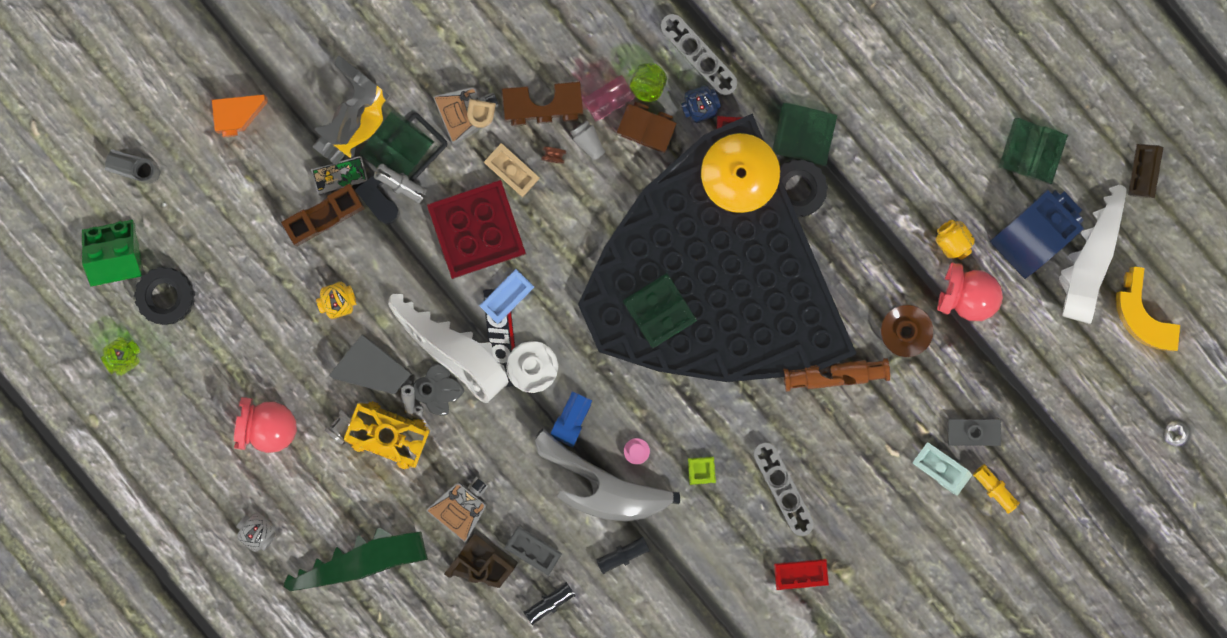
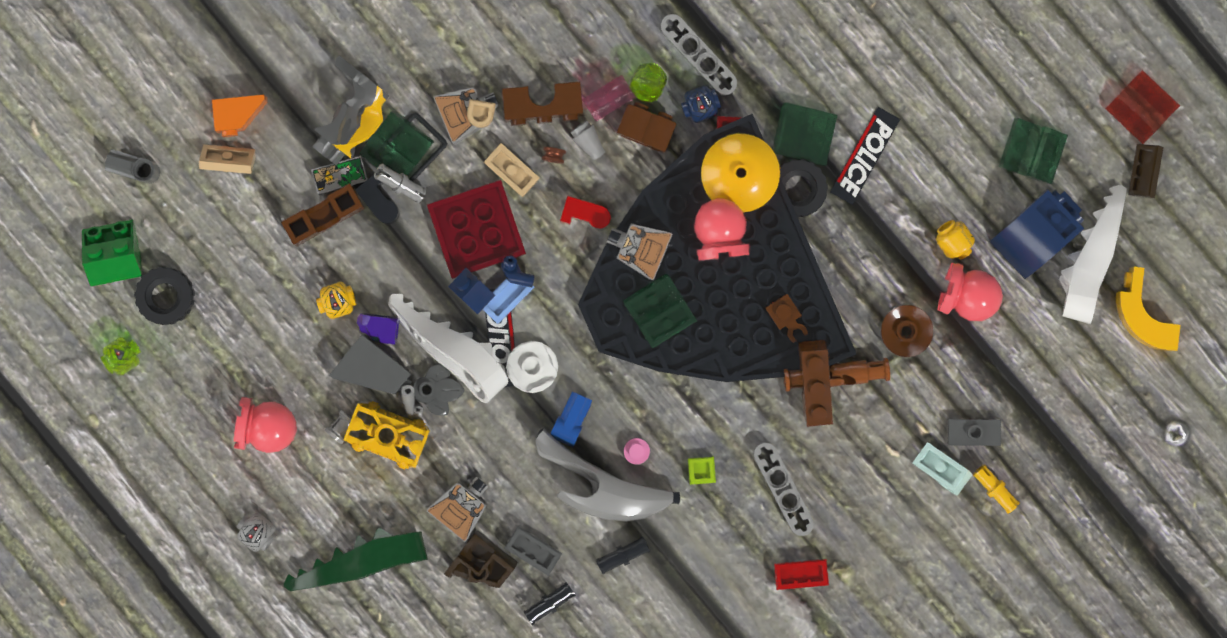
none -> tan plate [199,144,255,174]
none -> dark purple rock [357,313,400,345]
none -> dark blue brick [448,268,496,314]
none -> dark blue arm [501,256,535,288]
none -> red leg [560,196,611,230]
none -> torso [607,224,672,280]
none -> coral tile [694,198,750,260]
none -> reddish brown plate [765,294,808,343]
none -> reddish brown arch [798,340,833,427]
none -> sticker [830,107,900,205]
none -> clear red slope [1105,69,1180,144]

